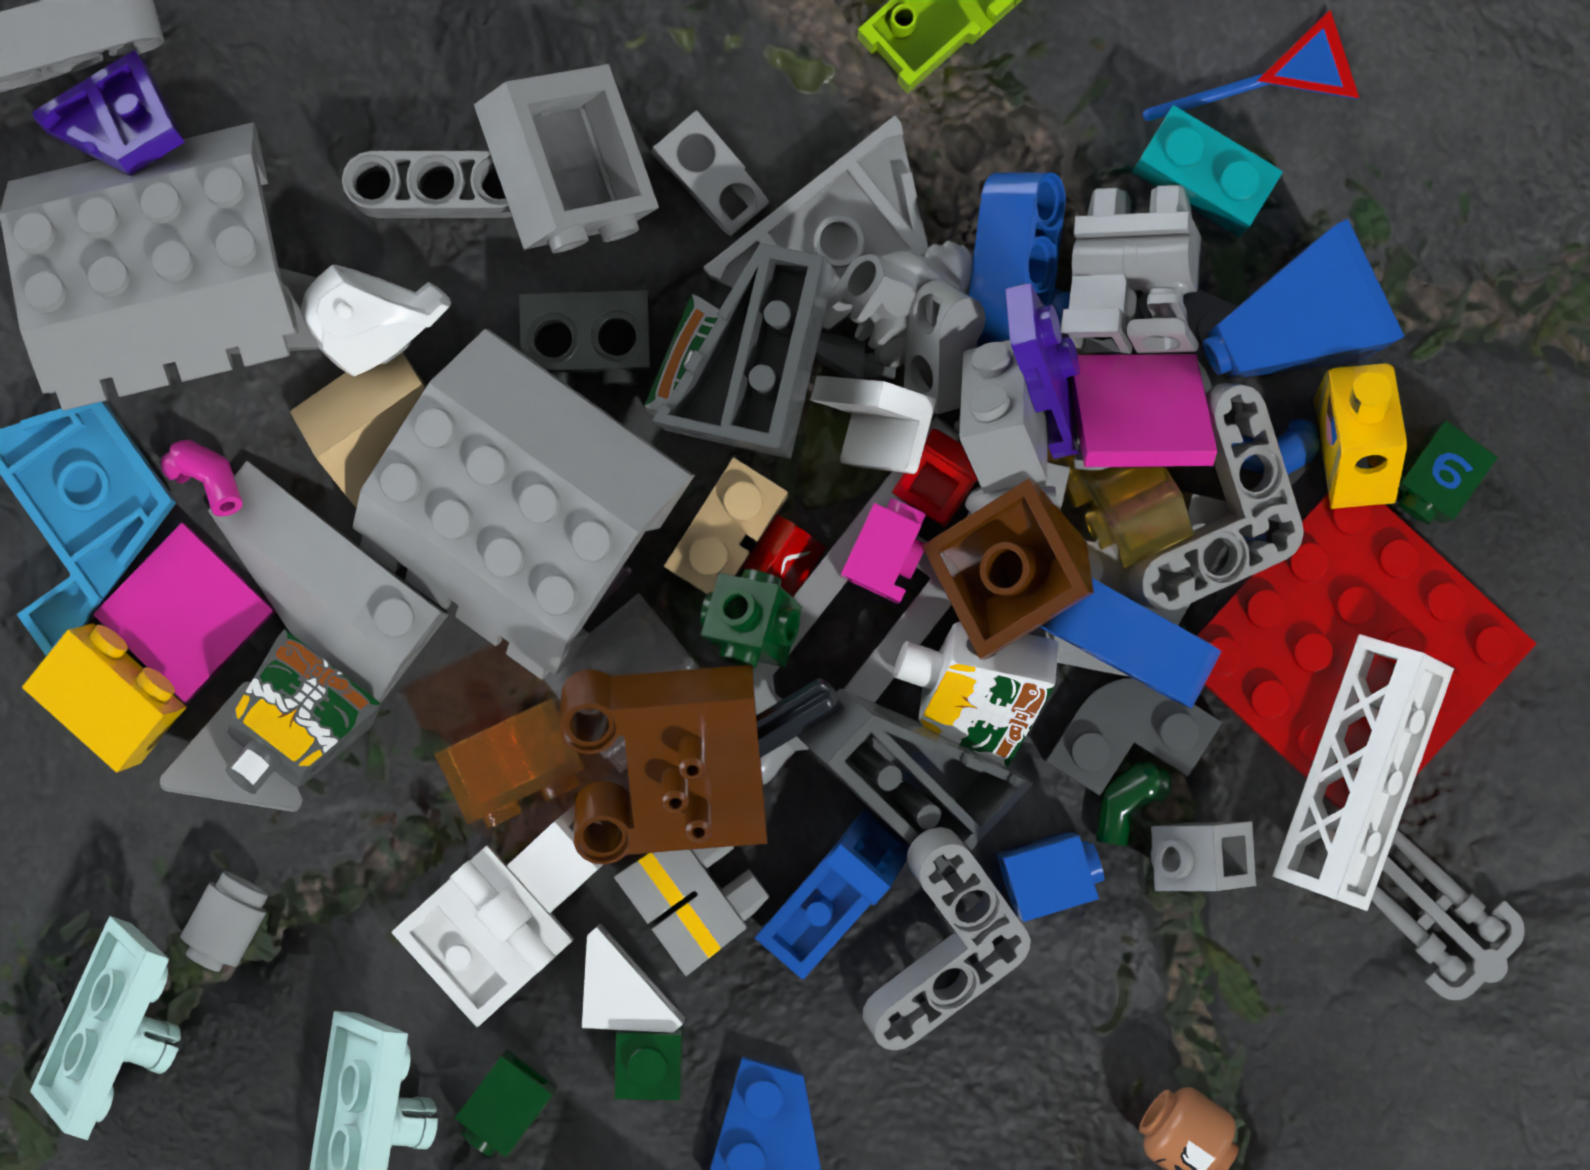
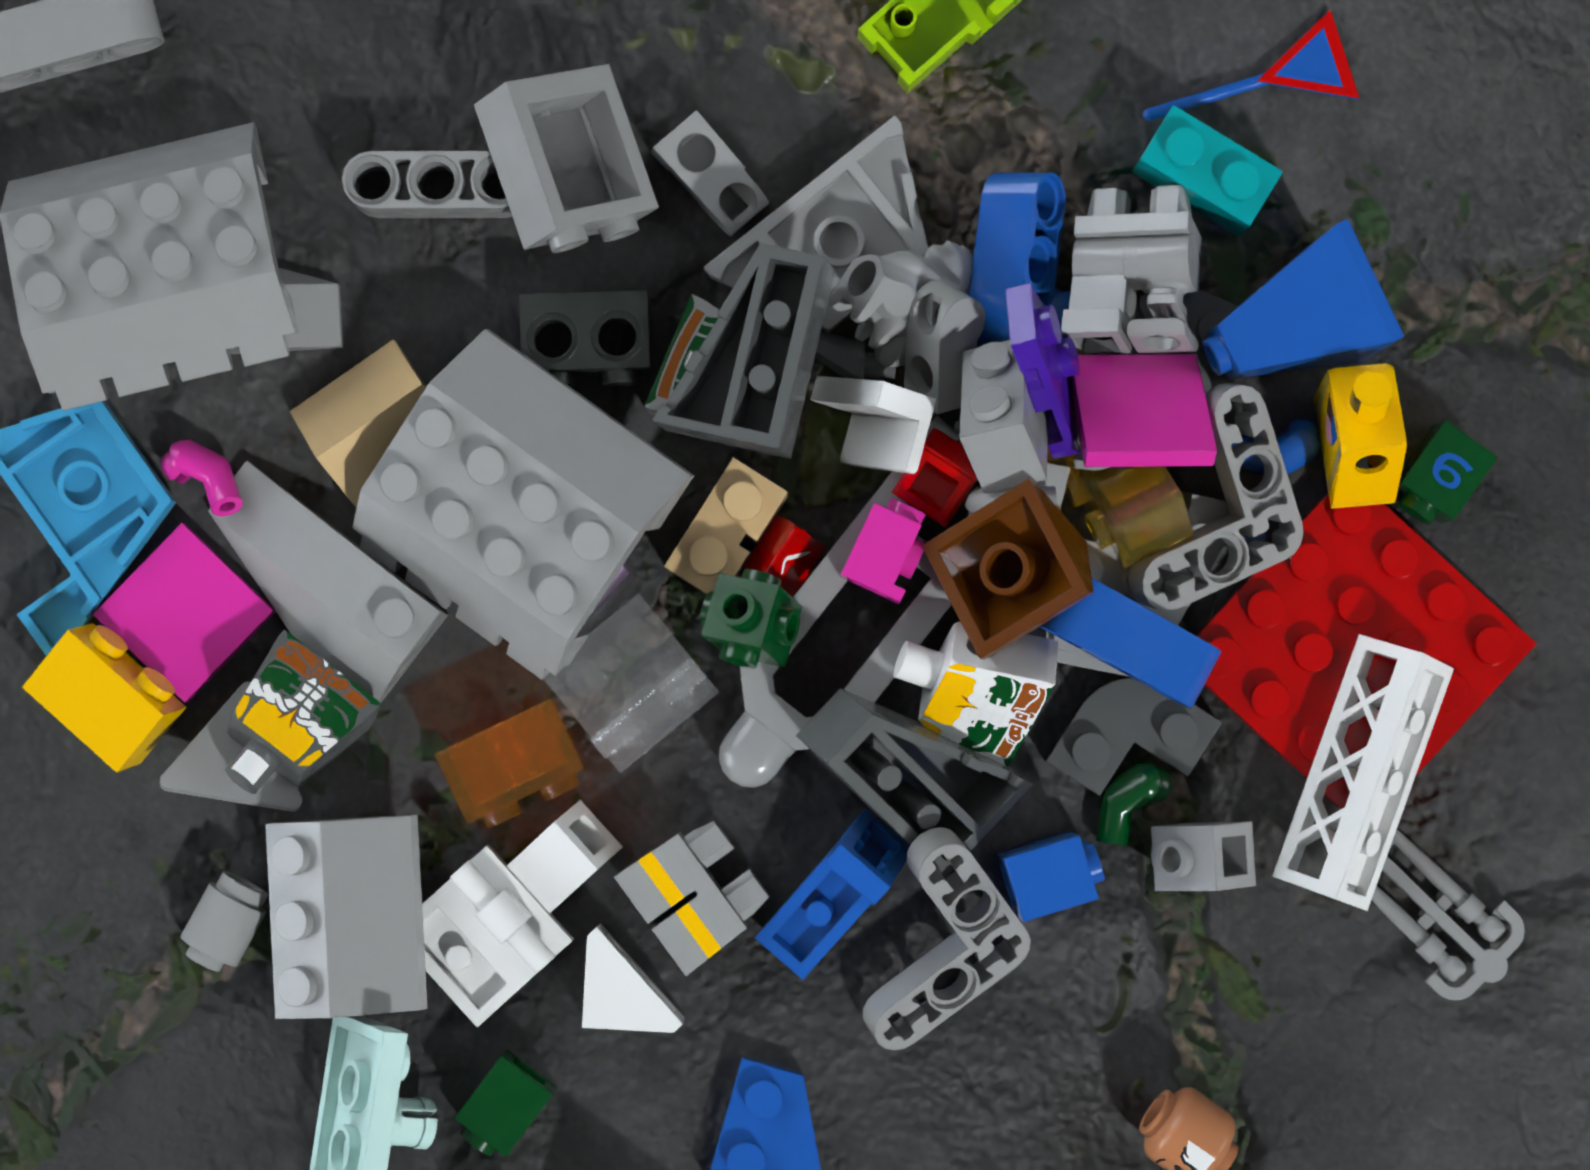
light aqua plate [30,916,181,1140] -> none
dark purple wing [32,49,184,176] -> none
white helmet [300,264,451,377] -> none
reddish brown piece [559,665,841,865] -> none
dark green brick [614,1027,684,1101] -> none
none -> light grey slope [266,815,428,1019]

